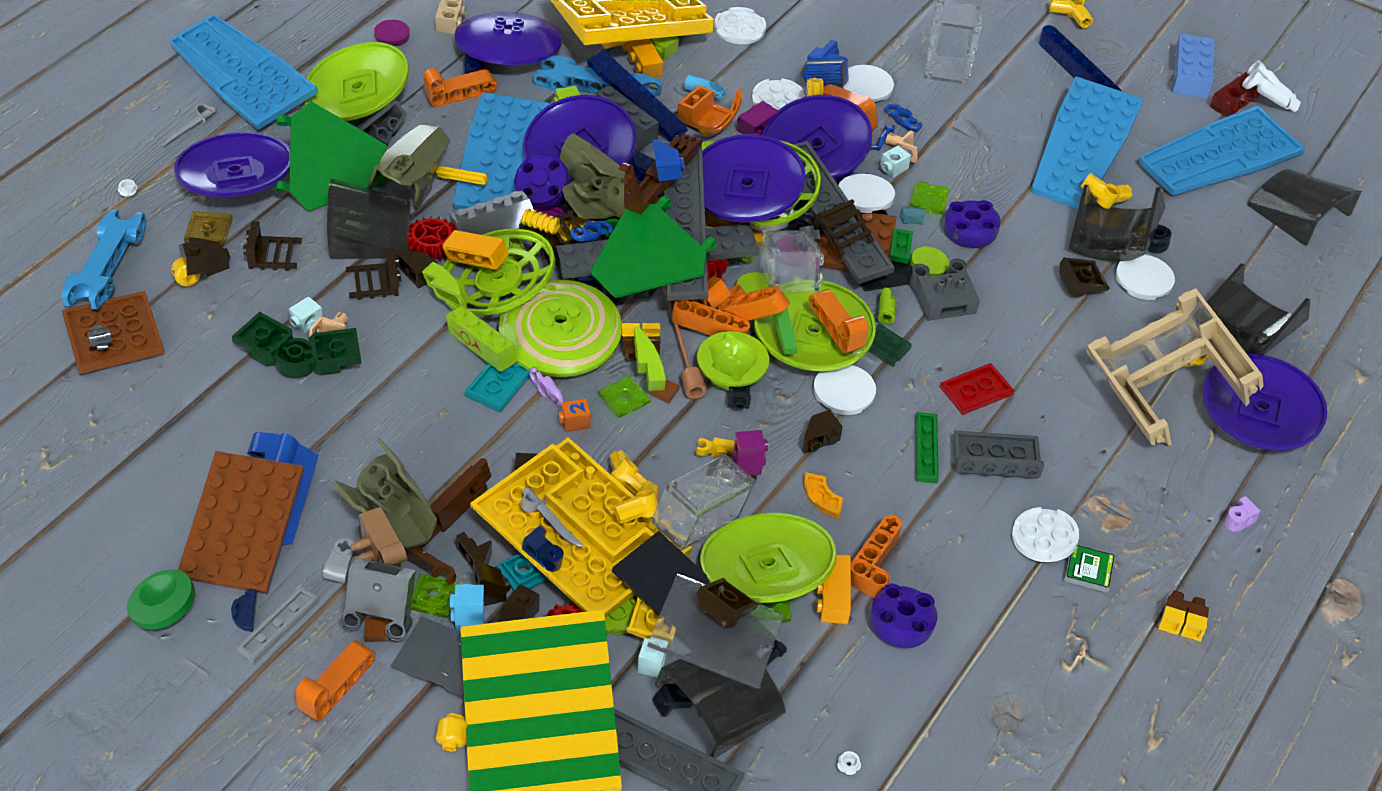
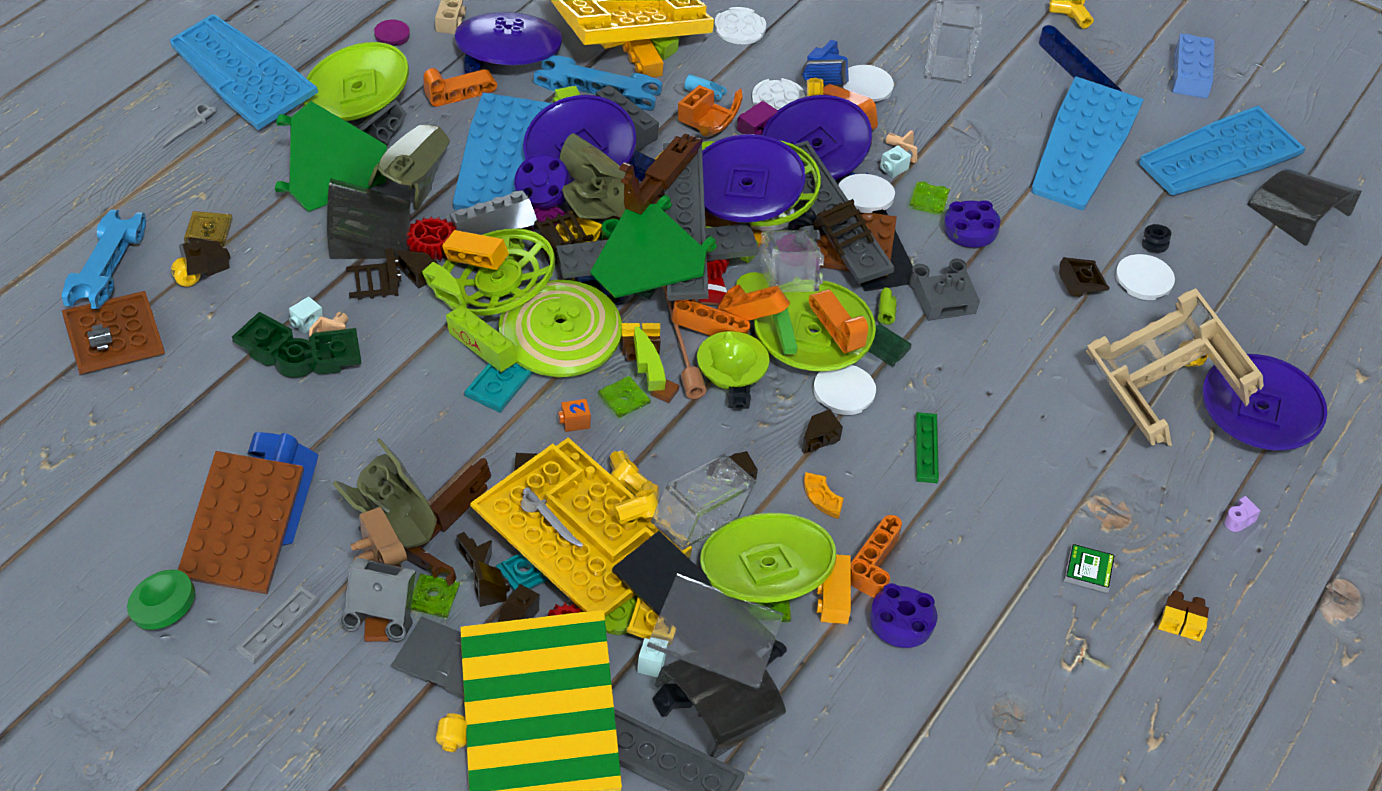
white plate [118,179,138,197] -> none
dark purple dish [174,132,290,197] -> none
dark blue tile [231,590,258,632] -> none
dark brown plate [243,221,302,271] -> none
orange beam [295,640,376,721] -> none
light grey piece [323,538,356,584] -> none
yellow axle [436,166,489,185] -> none
medium azure brick [450,584,484,631] -> none
yellow piece [521,208,560,235] -> none
leg [522,525,564,572] -> none
lavender piece [529,367,564,406] -> none
blue piece [570,221,613,242] -> none
clear blue beam [587,48,688,142] -> none
blue slope [653,140,685,182] -> none
yellow plate [696,437,734,459] -> none
dark brown slope [696,578,759,628] -> none
orange brick [697,276,731,308] -> none
magenta brick [732,430,768,477] -> none
white plate [837,751,861,775] -> none
blue piece [870,125,895,151] -> none
blue piece [885,103,922,131] -> none
green plate [889,228,913,264] -> none
clear light blue piece [900,207,925,225] -> none
lime tile [910,246,949,277] -> none
red tile [940,363,1014,415] -> none
dark grey bracket [953,430,1044,477] -> none
white tile [1012,507,1079,562] -> none
clear smoke windscreen [1069,185,1166,262] -> none
yellow piece [1081,173,1133,209] -> none
clear smoke windscreen [1195,263,1310,356] -> none
clear red brick [1210,71,1260,117] -> none
white piece [1242,60,1301,112] -> none

